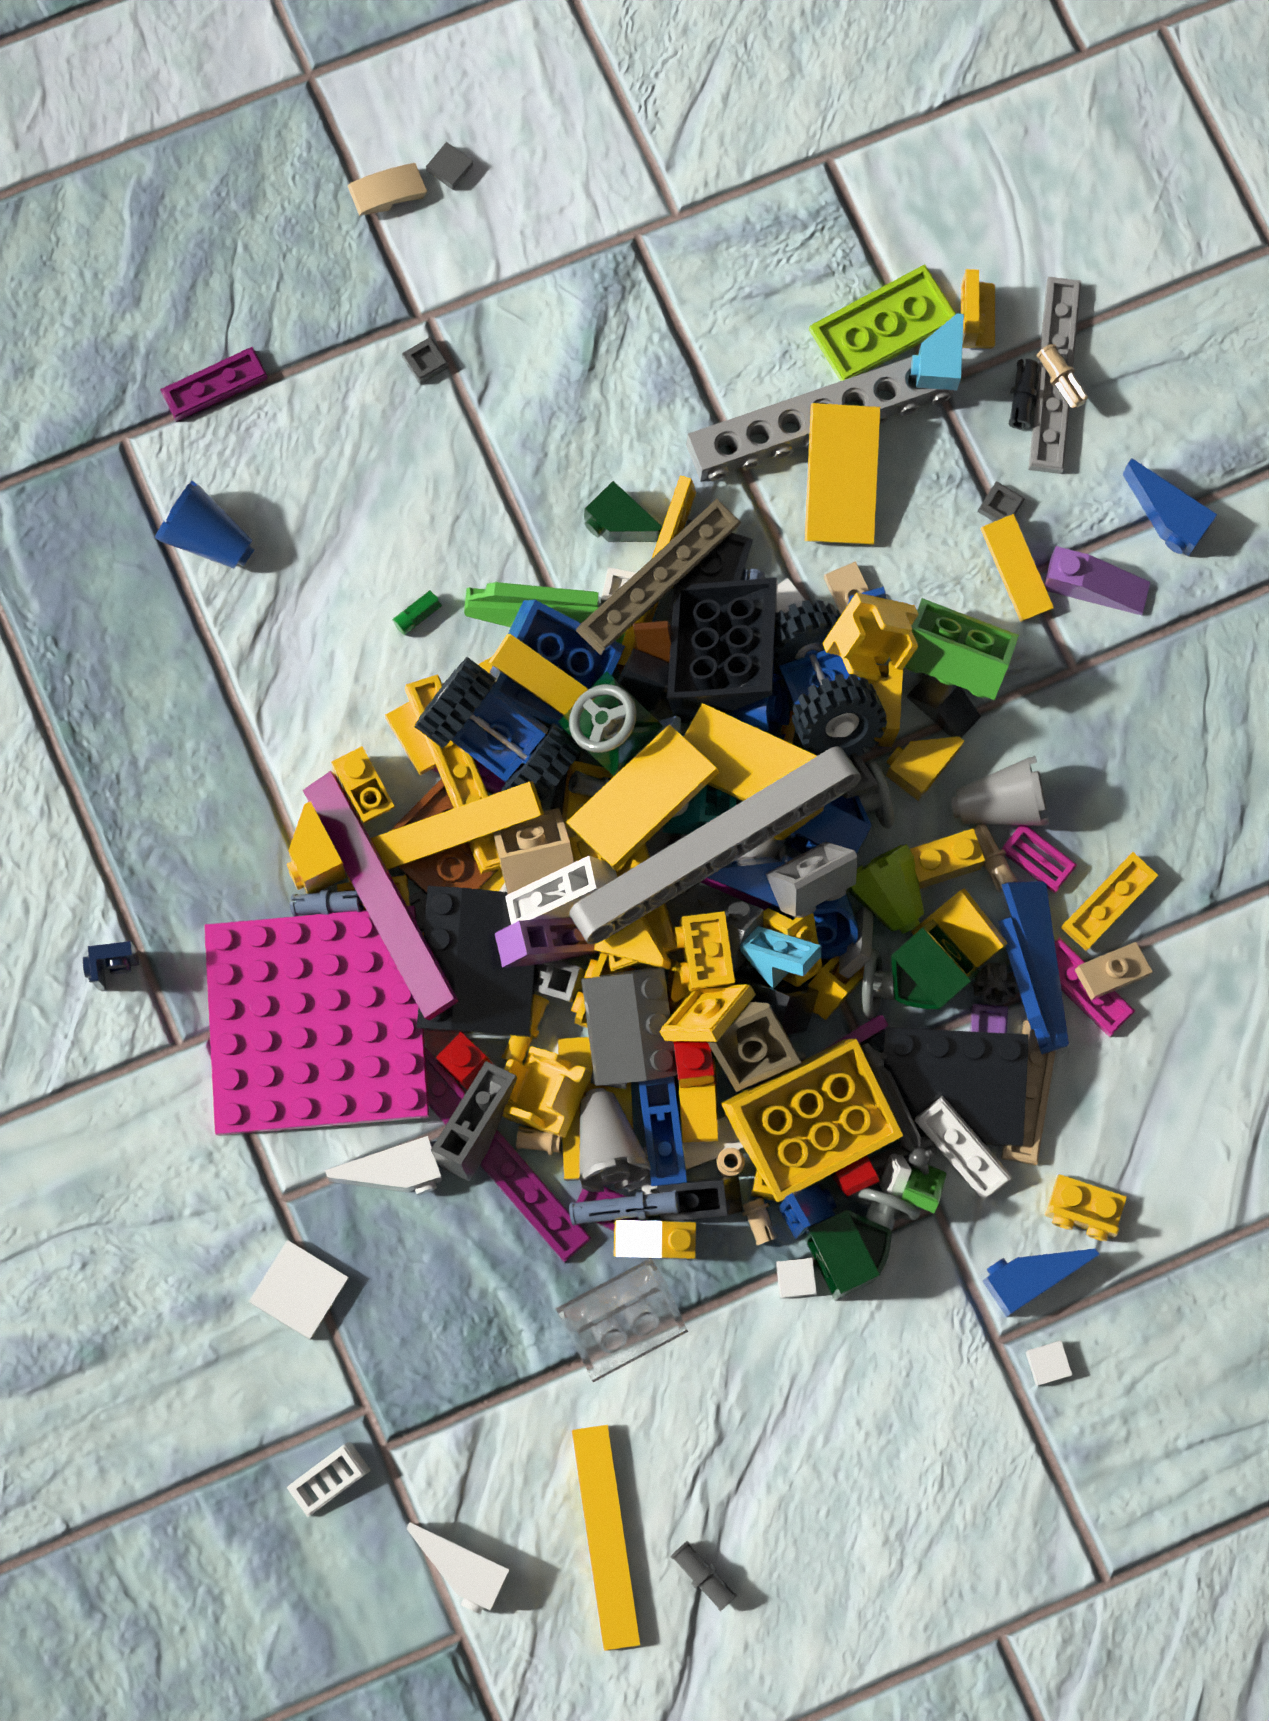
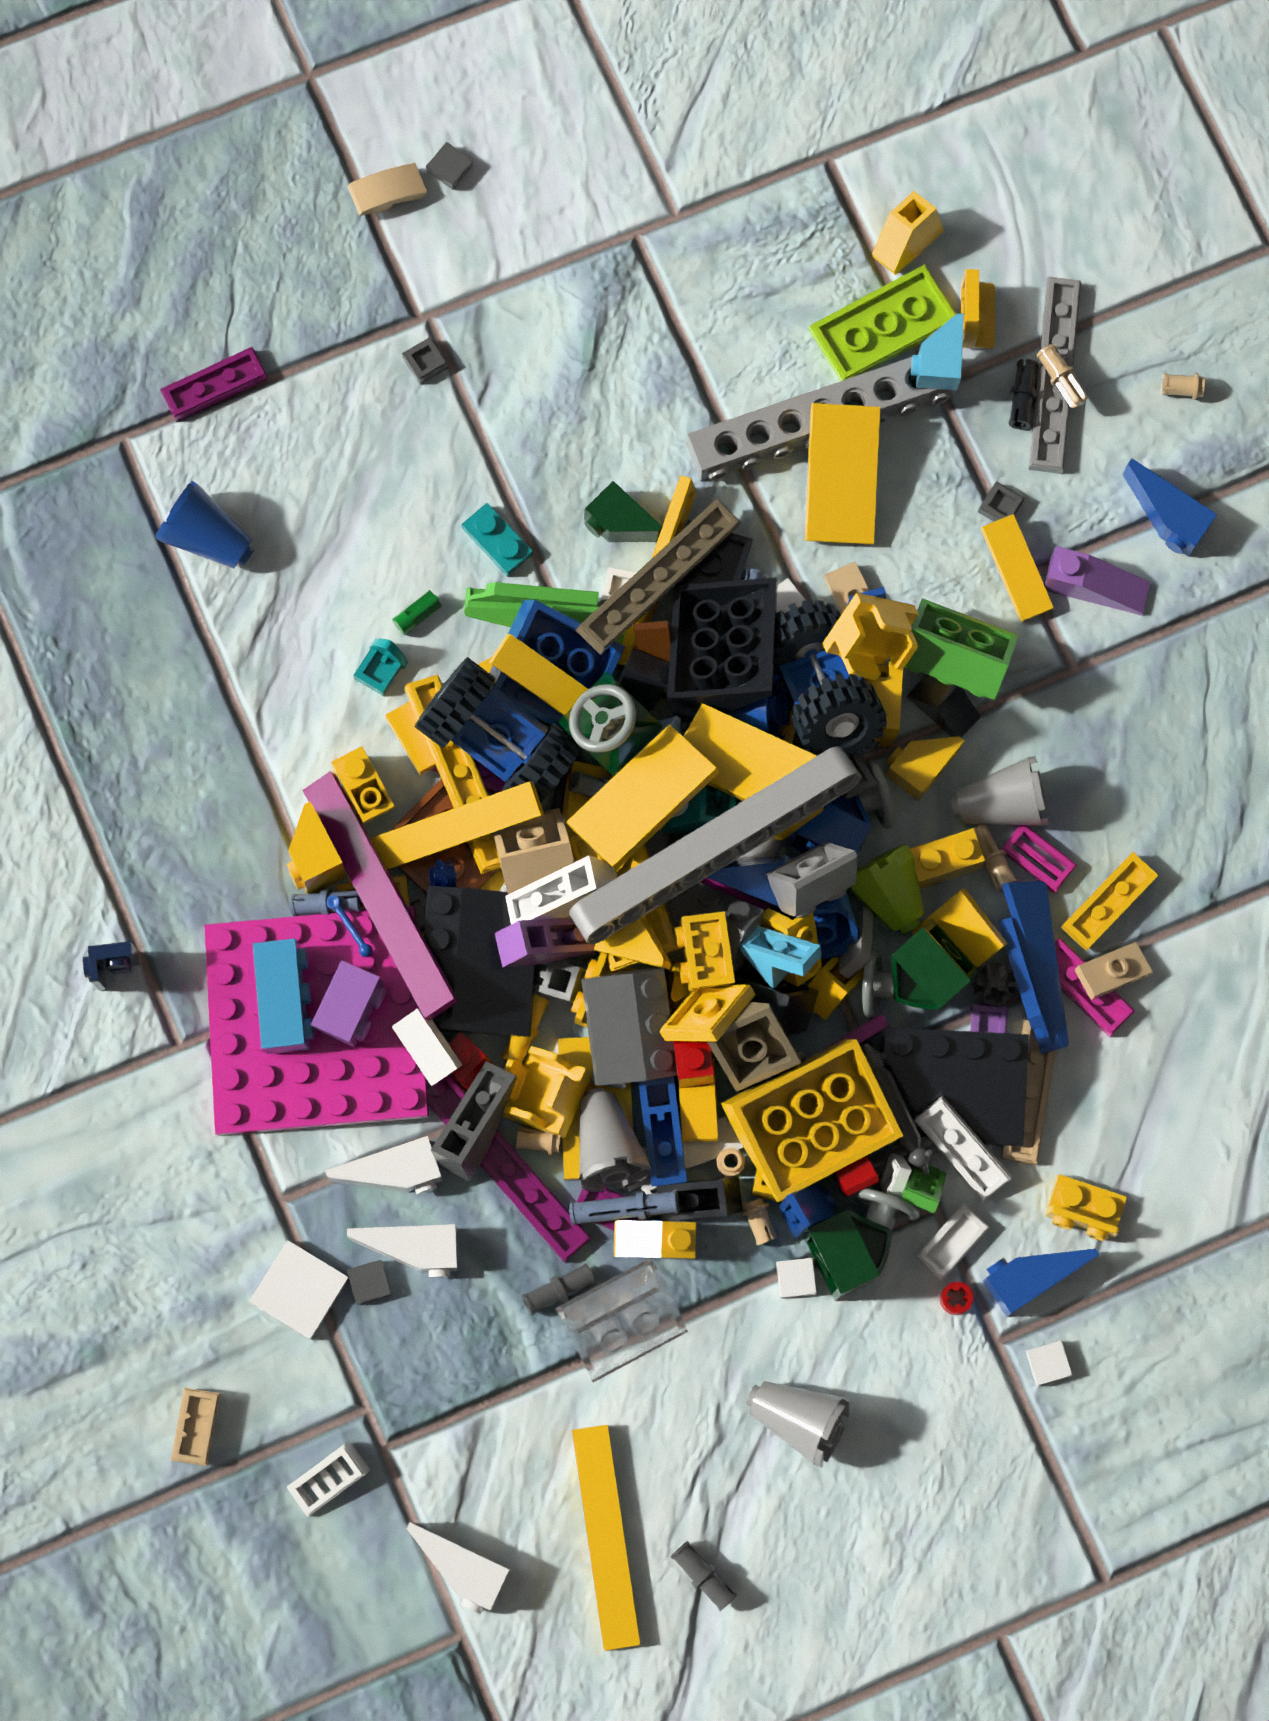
none -> tan plate [171,1388,221,1467]
none -> dark azure brick [253,938,315,1054]
none -> medium lavender brick [311,960,386,1048]
none -> blue hinge [327,895,373,957]
none -> white slope [347,1224,458,1279]
none -> dark grey tile [347,1260,391,1305]
none -> teal tile [353,638,408,696]
none -> white tile [392,1008,462,1086]
none -> clear blue plate [429,859,456,887]
none -> teal plate [462,503,533,577]
none -> dark grey pin [522,1263,596,1316]
none -> light grey cone [746,1381,852,1468]
none -> yellow slope [872,191,944,275]
none -> white tile [915,1203,990,1281]
none -> red bush [939,1281,974,1315]
none -> tan pin [1162,373,1205,400]

